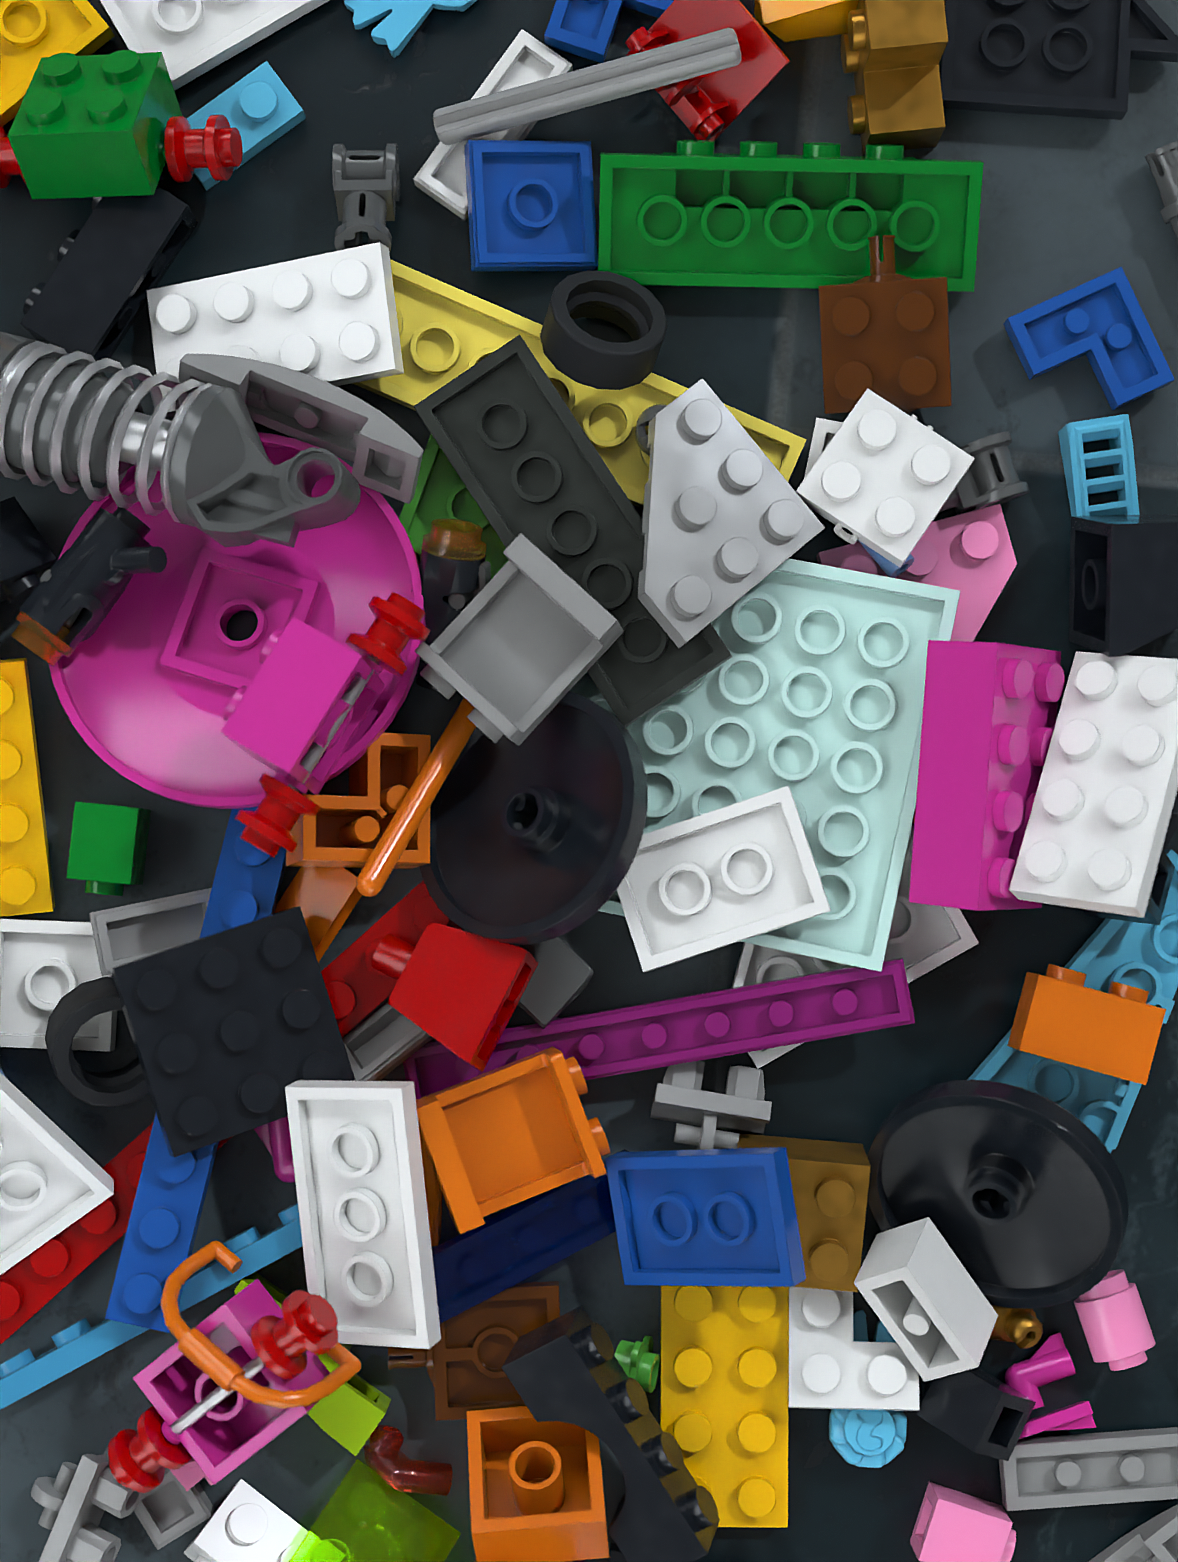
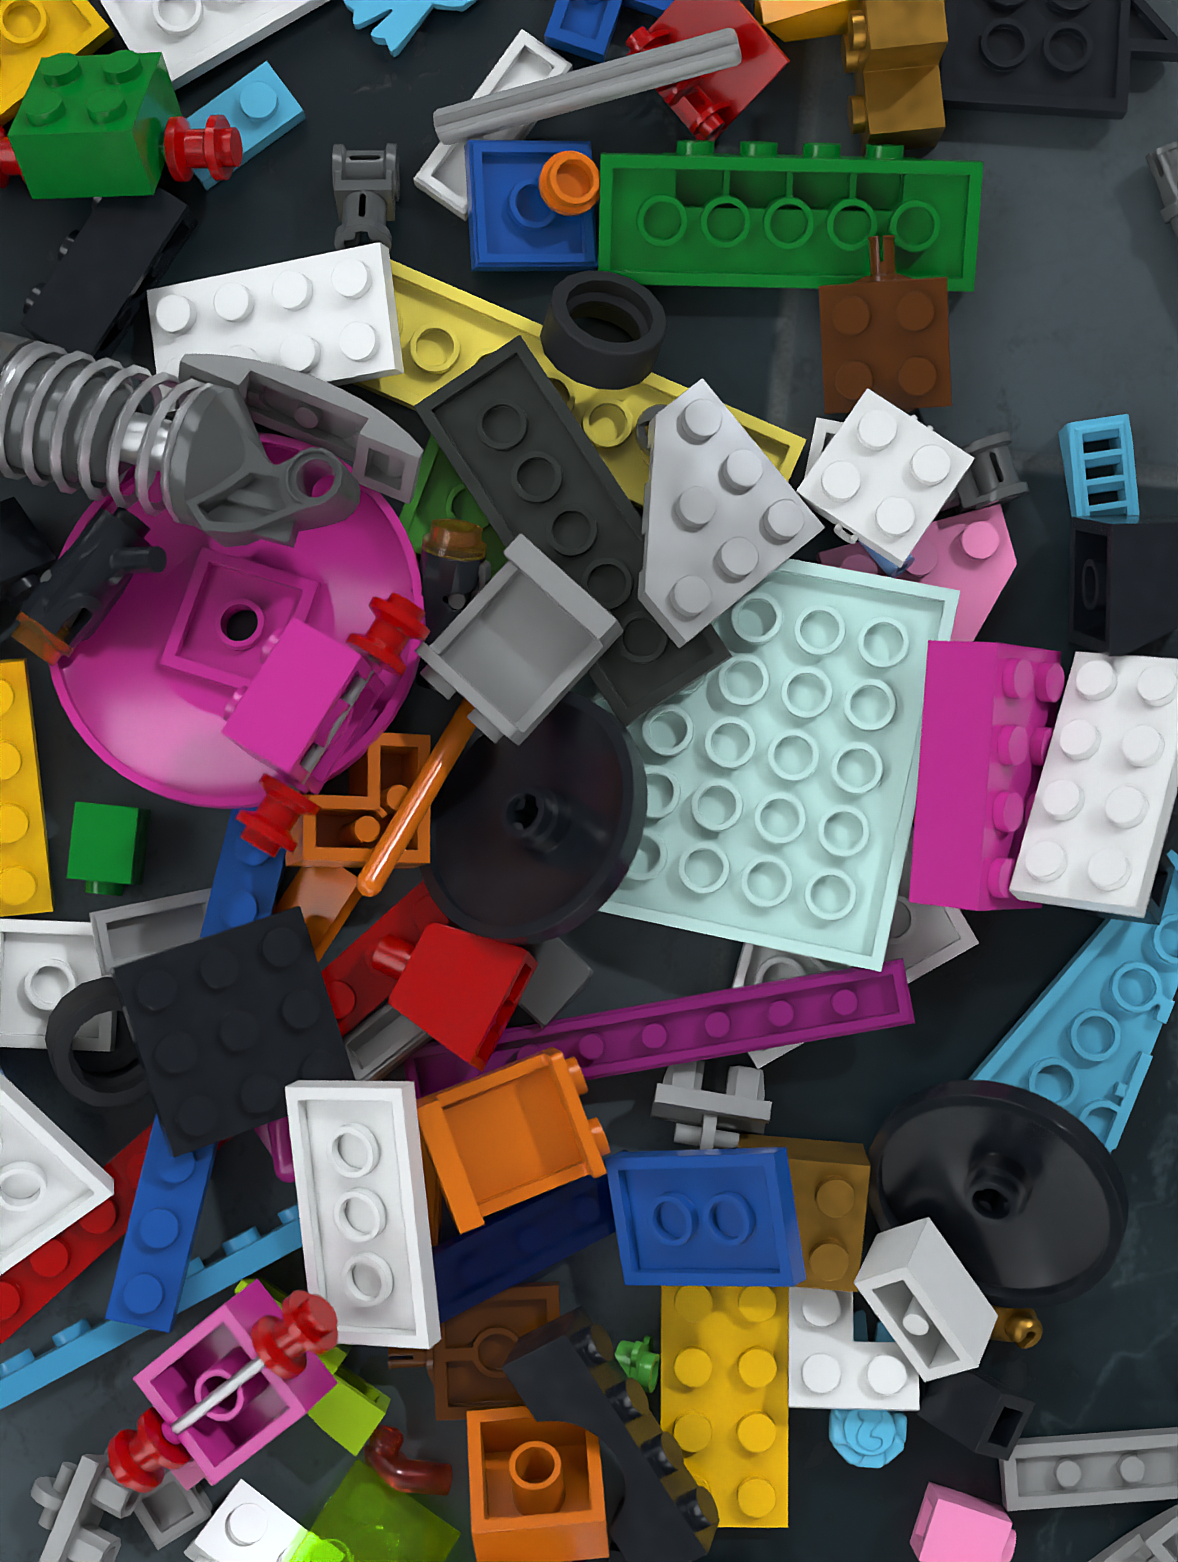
orange piece [160,1240,361,1409] -> none
white plate [616,786,831,972] -> none
blue plate [1003,266,1175,411] -> none
dark pink piece [1005,1332,1096,1439] -> none
orange brick [1007,964,1166,1085] -> none
bright pink brick [1074,1269,1156,1371] -> none
none -> orange plate [538,151,600,216]

